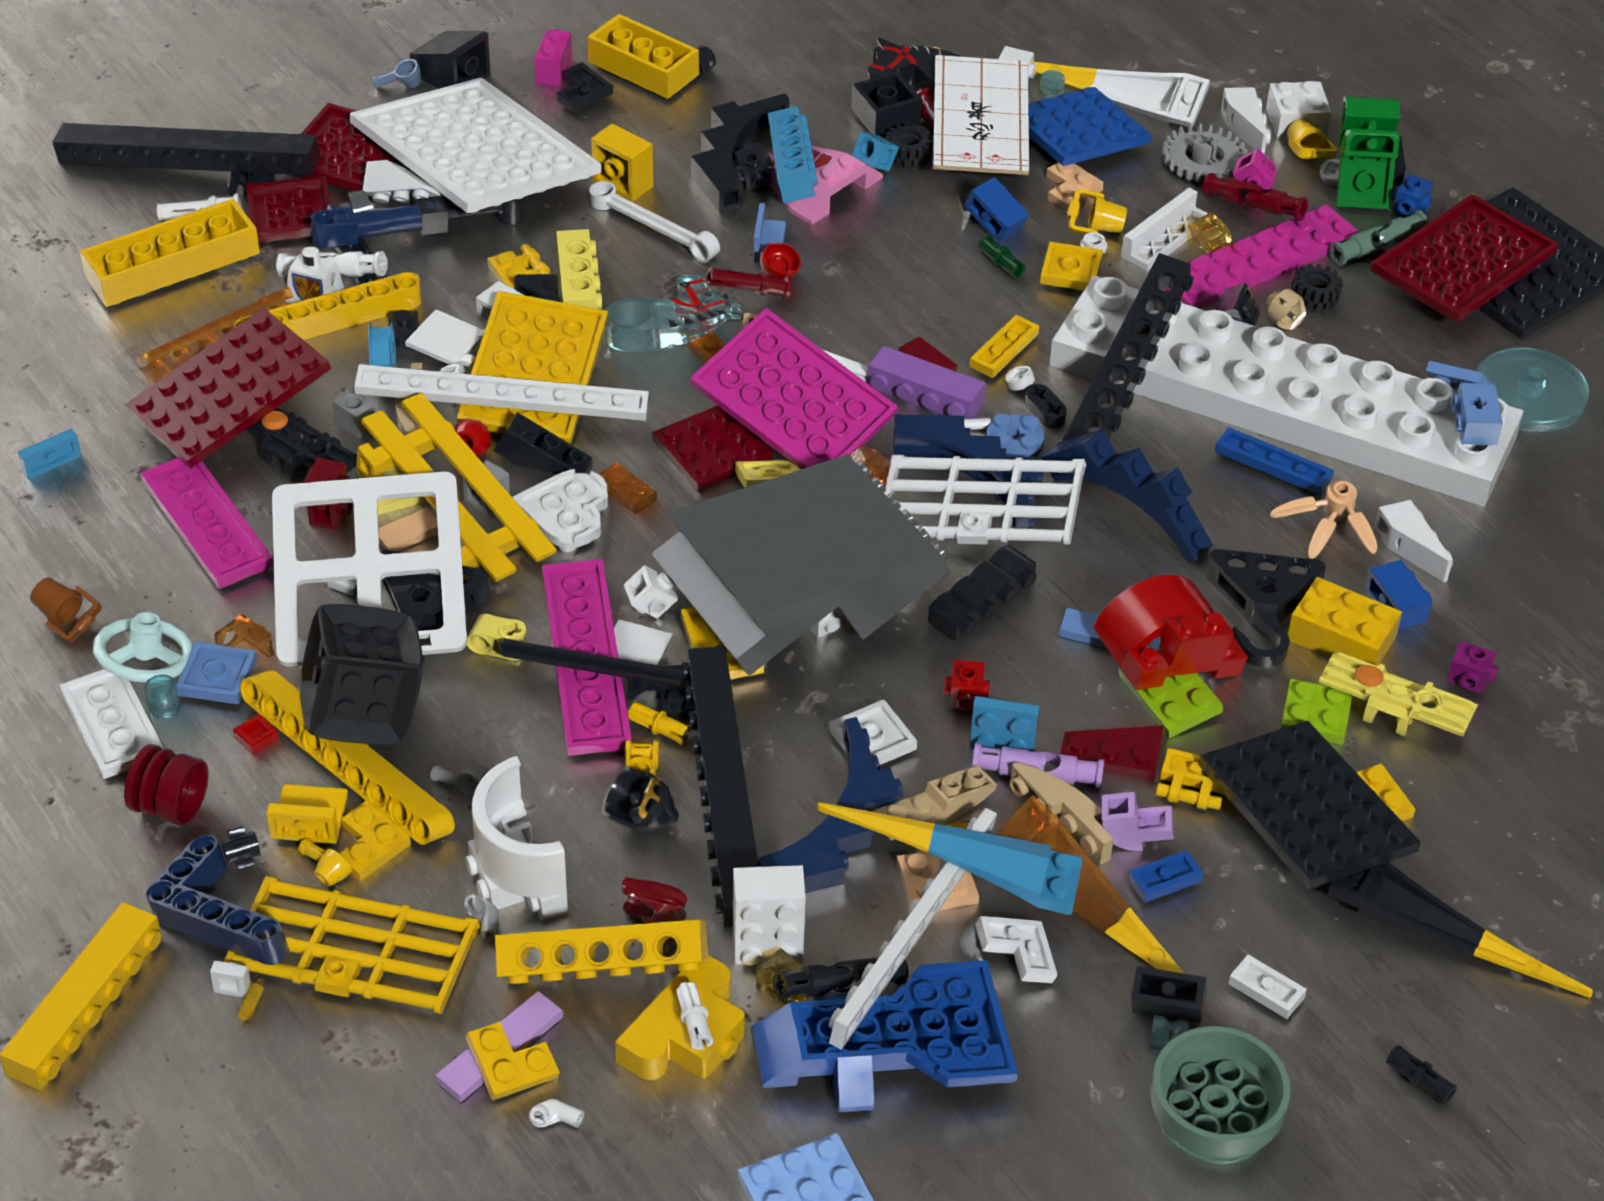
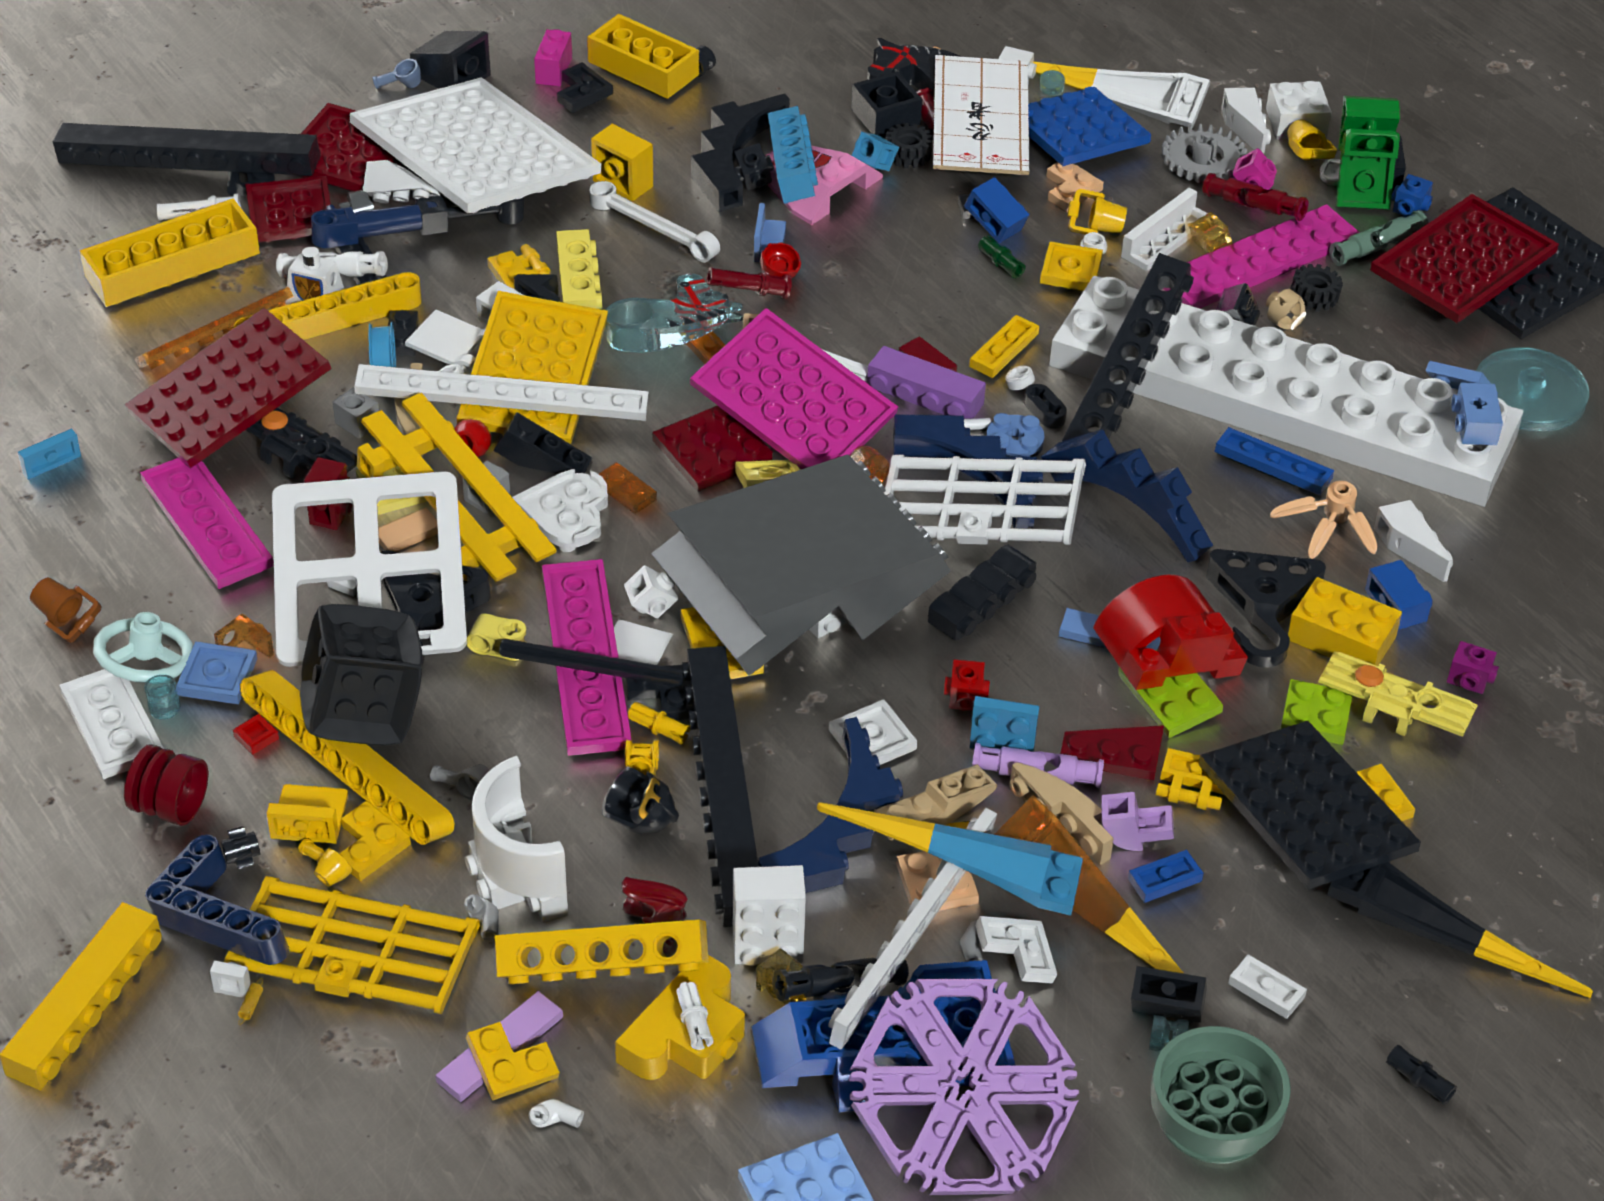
none -> lavender plate [849,979,1079,1195]

